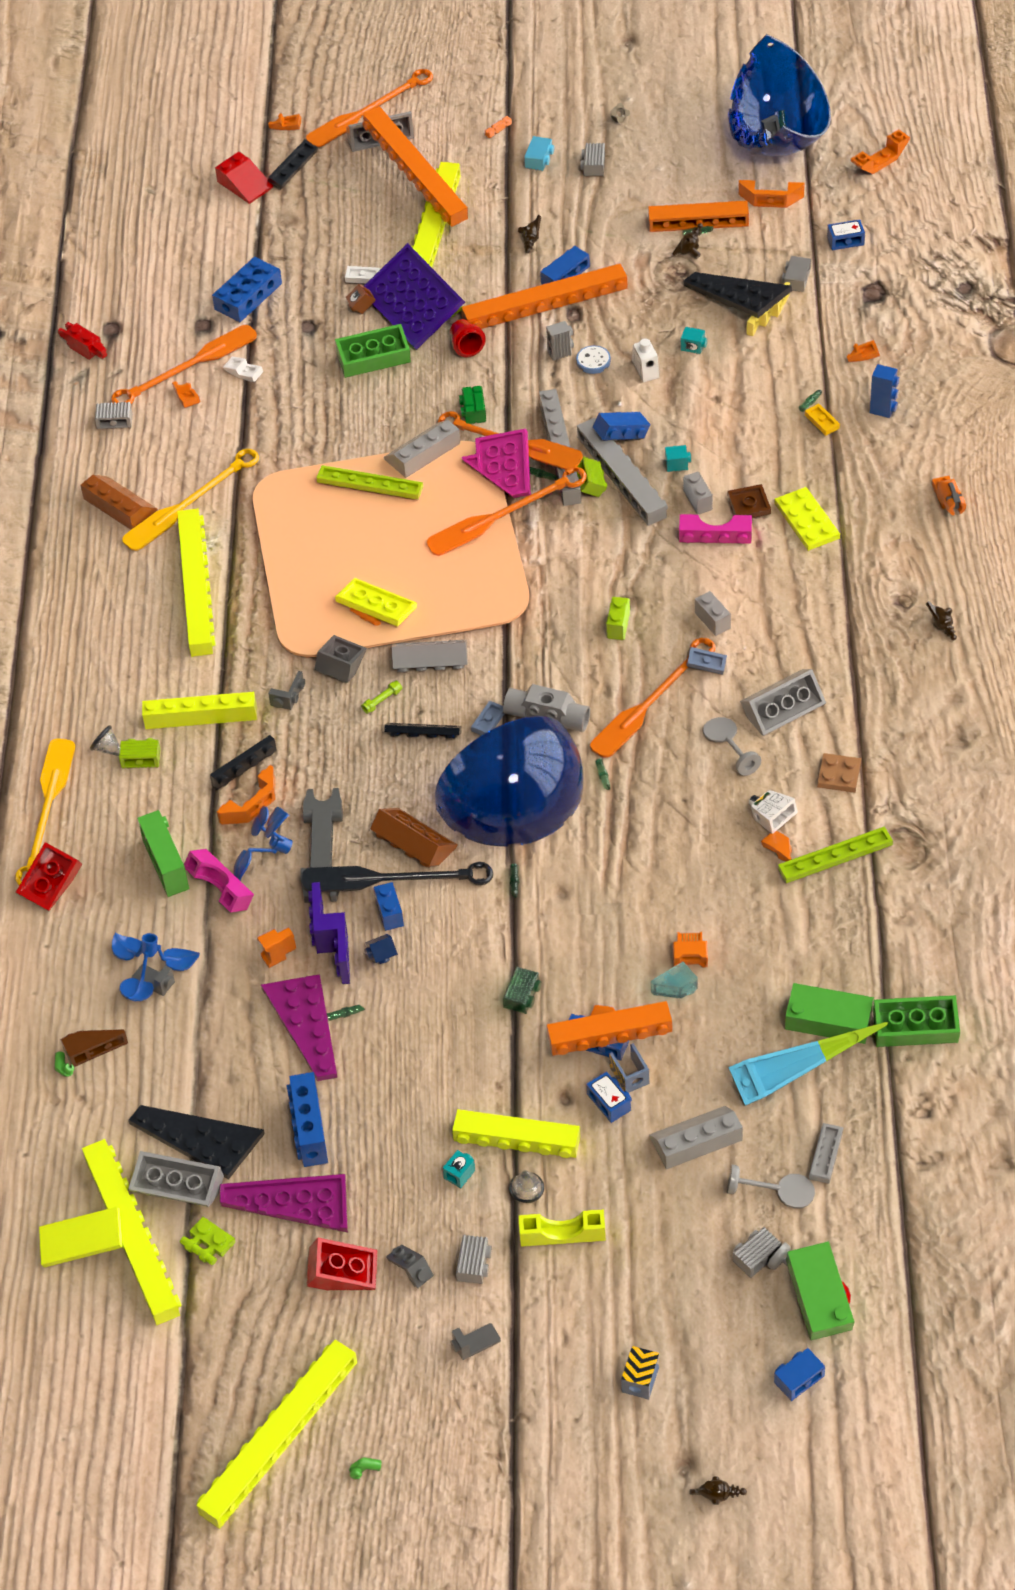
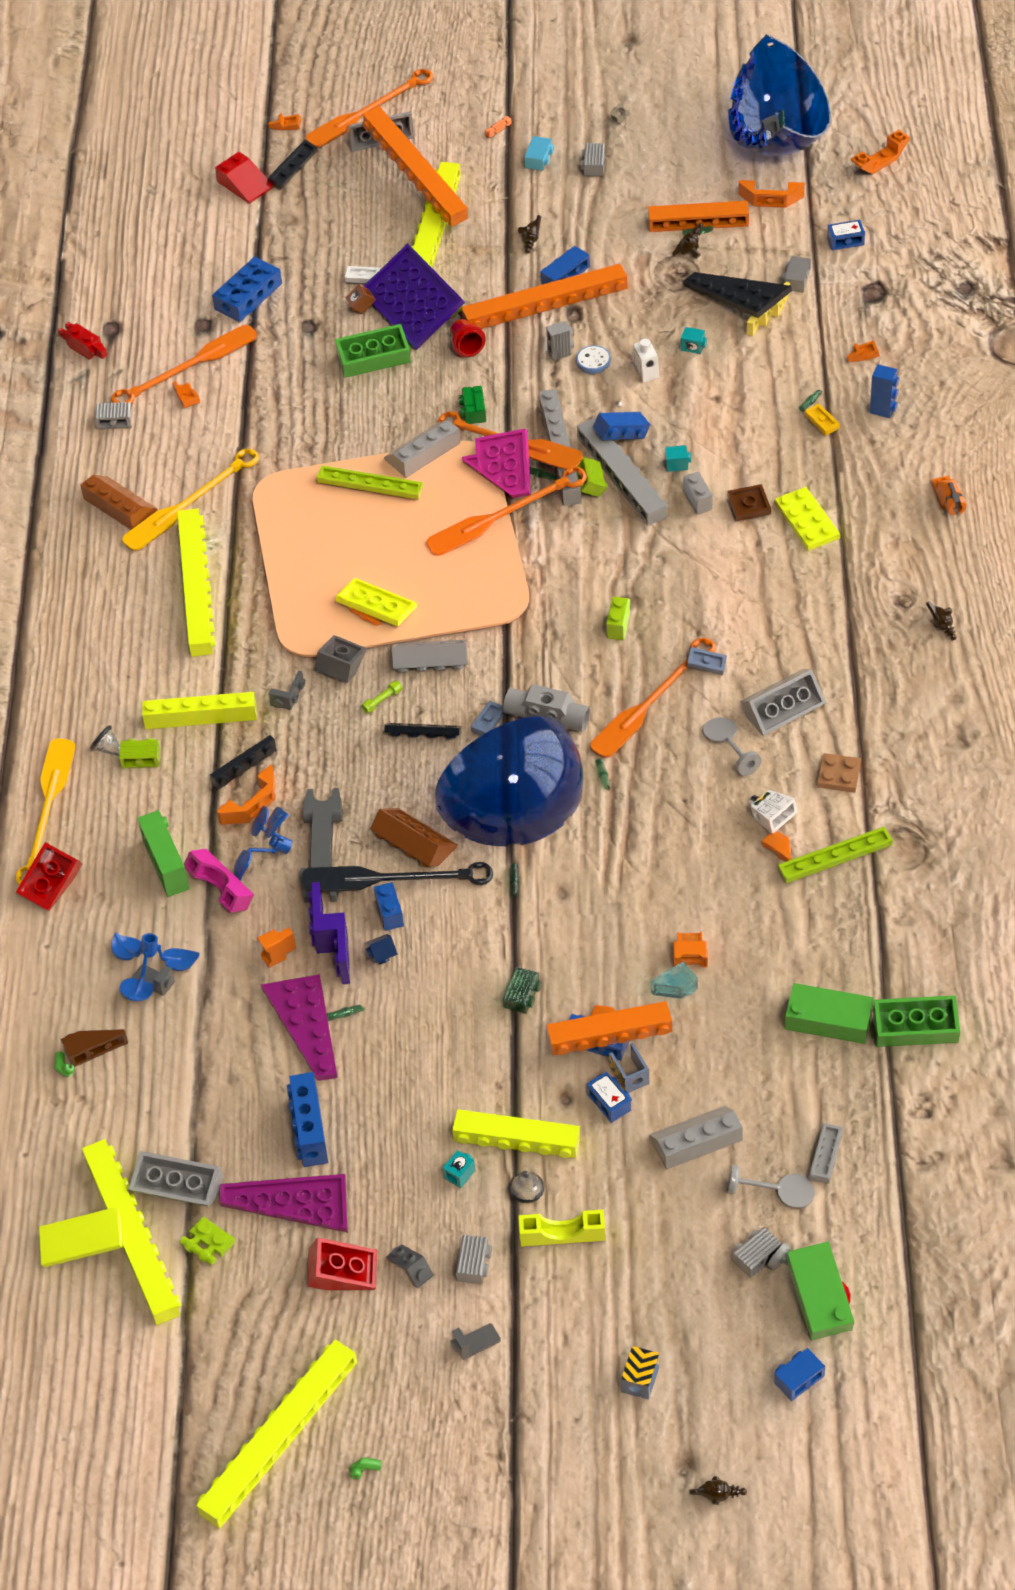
black wing [129,1105,265,1180] -> none
white slope [223,356,263,382] -> none
dark pink arch [679,514,752,544] -> none
light grey brick [695,591,731,636] -> none
medium azure plate [729,1022,888,1106] -> none

